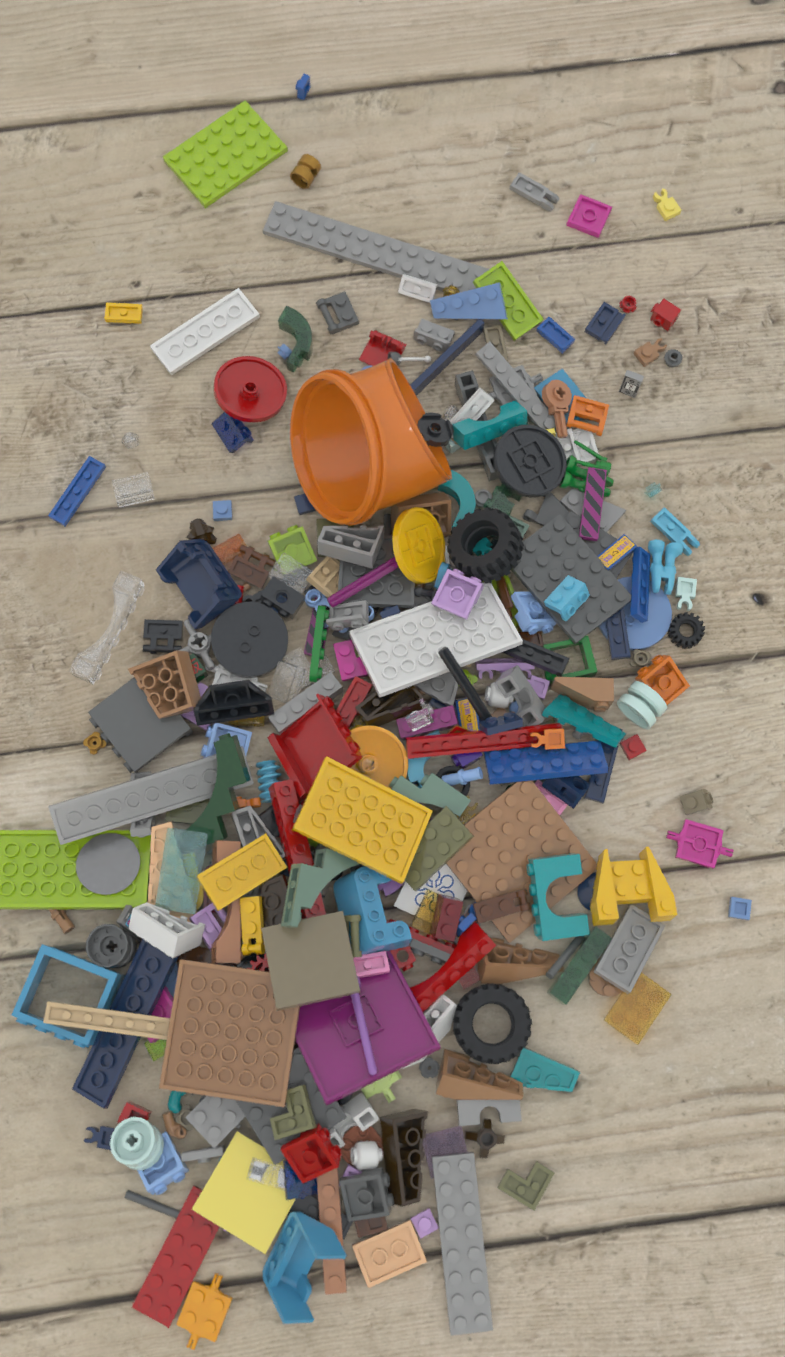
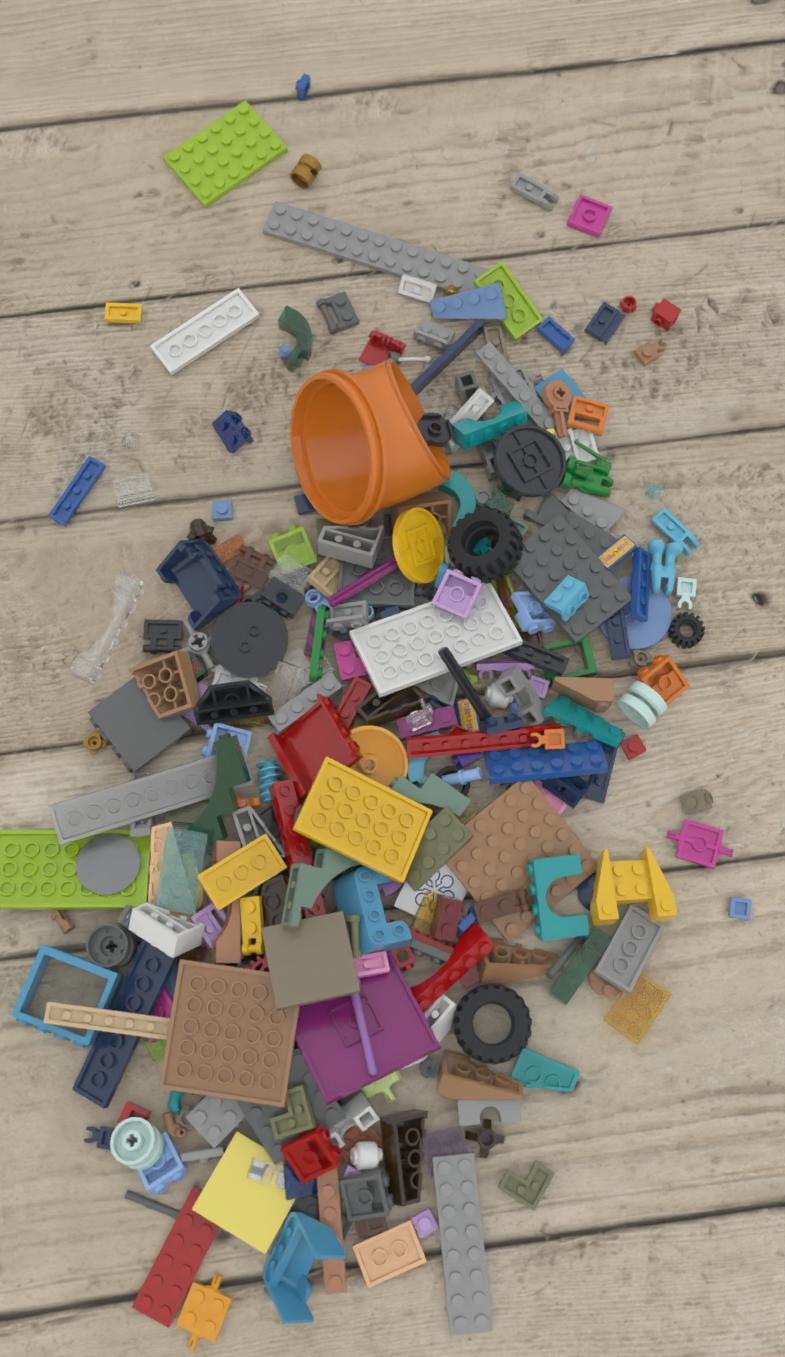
red dish [213,356,287,423] -> none
tile [579,467,607,541] -> none
light grey tile [619,370,644,398] -> none
light yellow plate [653,188,681,221] -> none
dark grey plate [664,349,683,367] -> none

